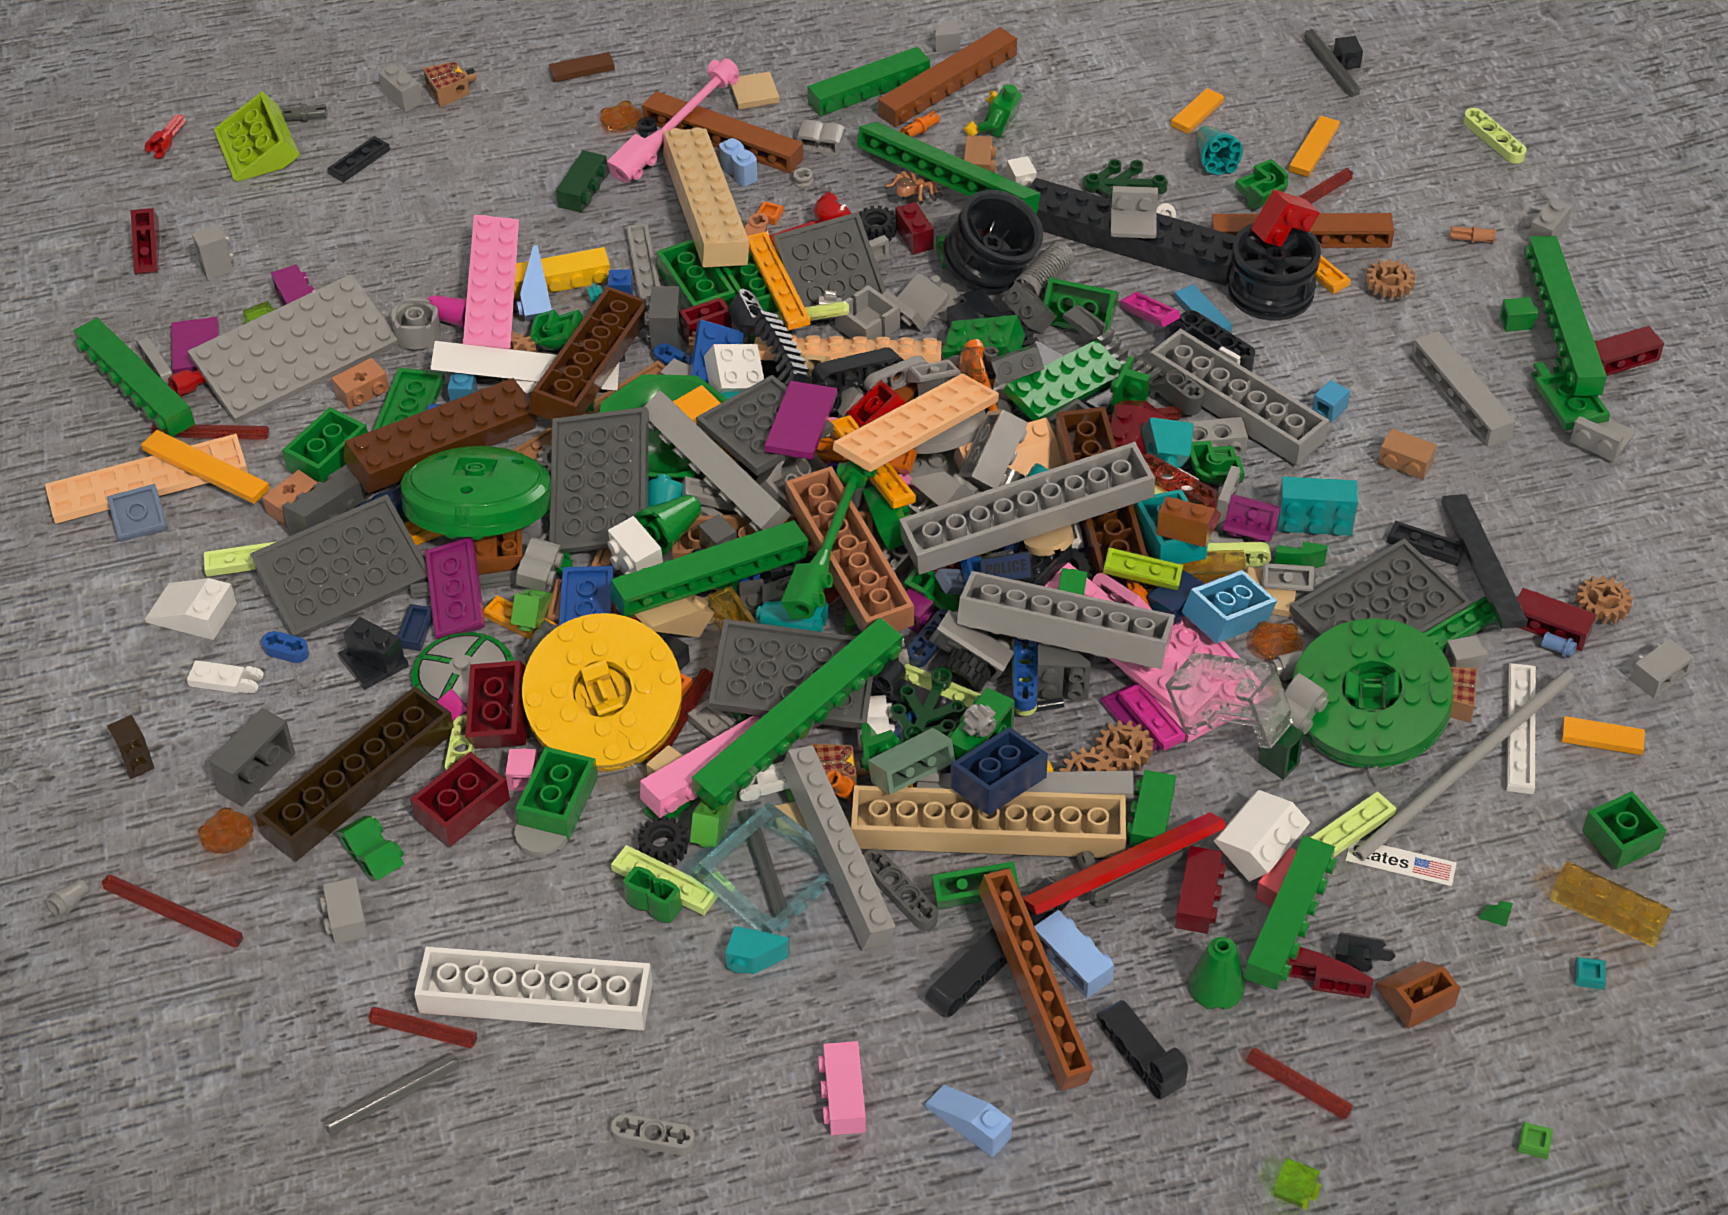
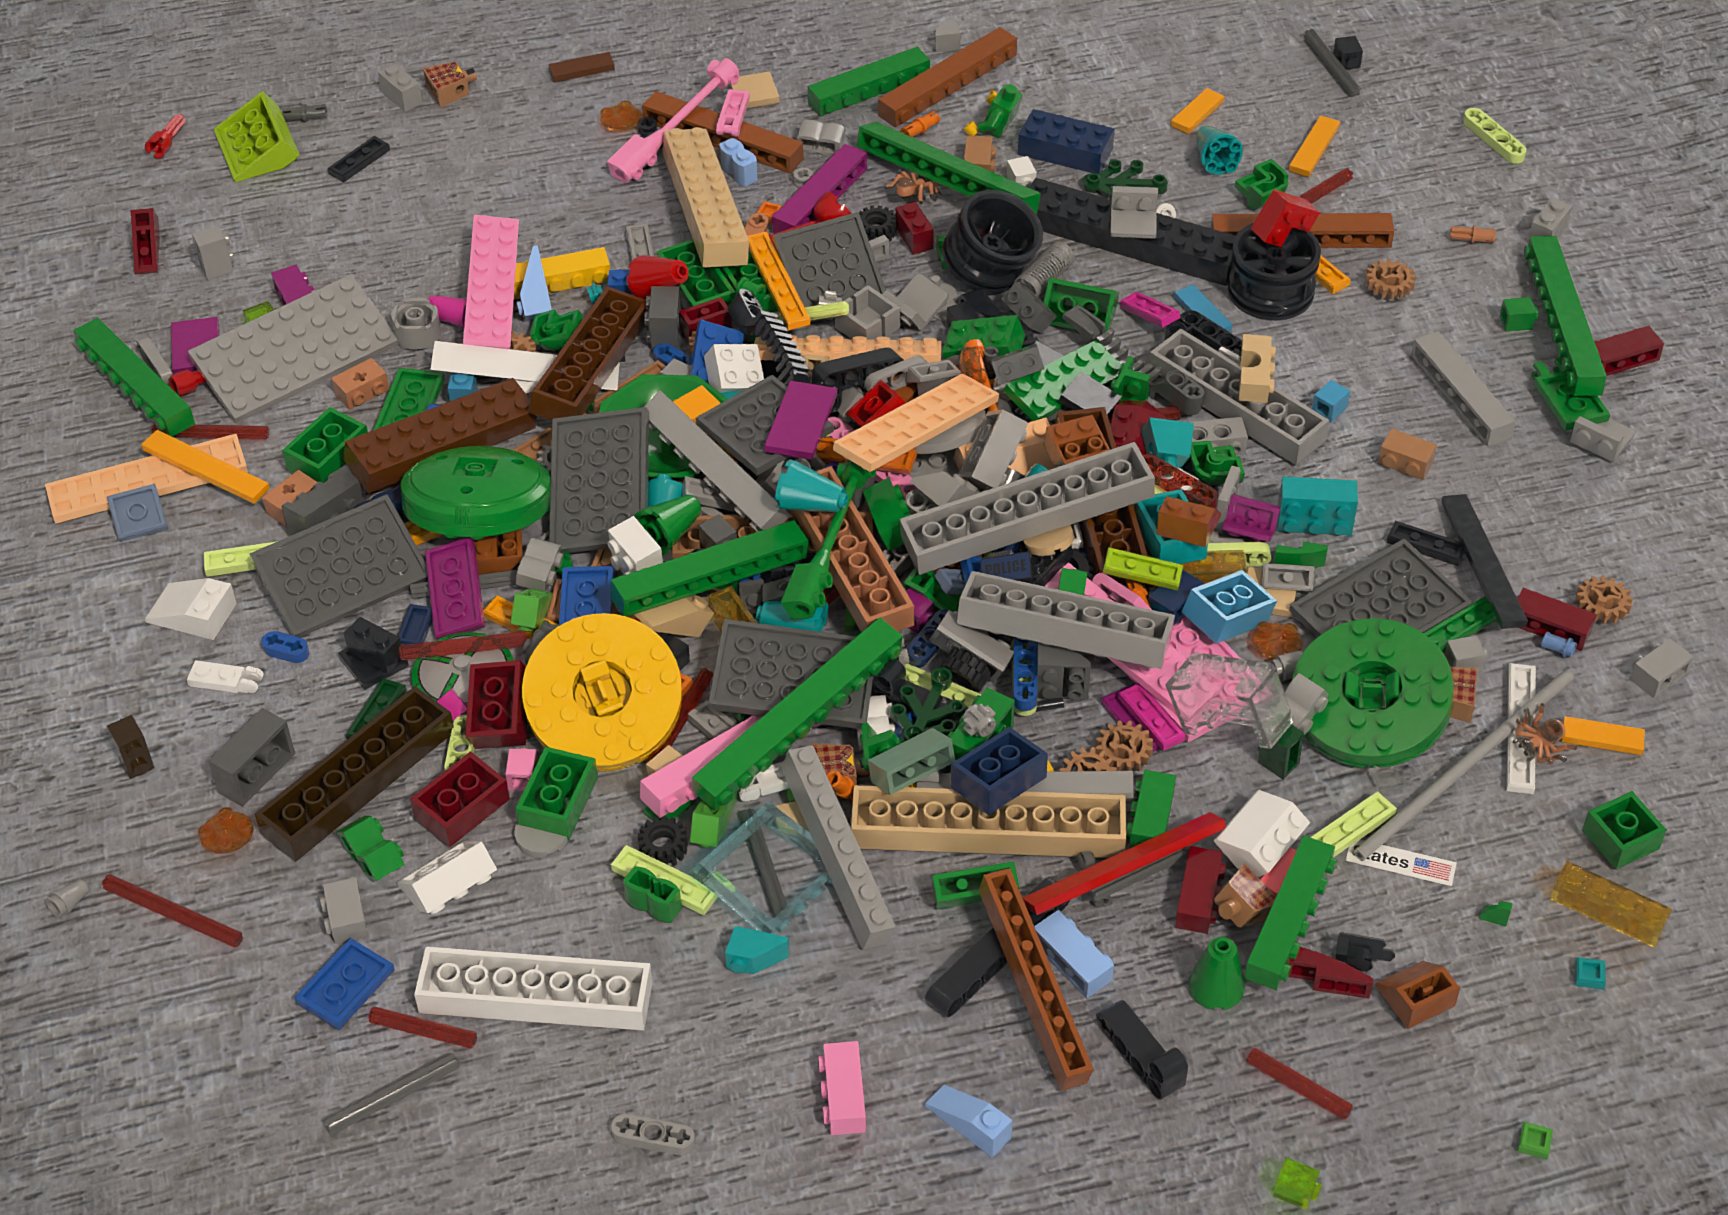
dark green brick [556,150,609,213] -> none
light orange tile [830,415,916,509] -> none
dark grey beam [863,849,938,931] -> none
none -> blue plate [294,938,395,1030]
none -> dark green tile [346,678,407,740]
none -> white slope [396,840,497,914]
none -> clear red axle [399,631,527,660]
none -> red cone [627,255,688,300]
none -> bright pink plate [716,89,750,137]
none -> green bush [736,277,766,304]
none -> magenta brick [771,144,867,234]
none -> teal cone [775,459,849,512]
none -> dark blue brick [1018,109,1115,174]
none -> dark orange slope [1043,415,1110,466]
none -> tile [1058,372,1122,416]
none -> medium nougat torso [1214,864,1276,928]
none -> tan arch [1239,334,1276,403]
none -> animal [1512,703,1577,765]

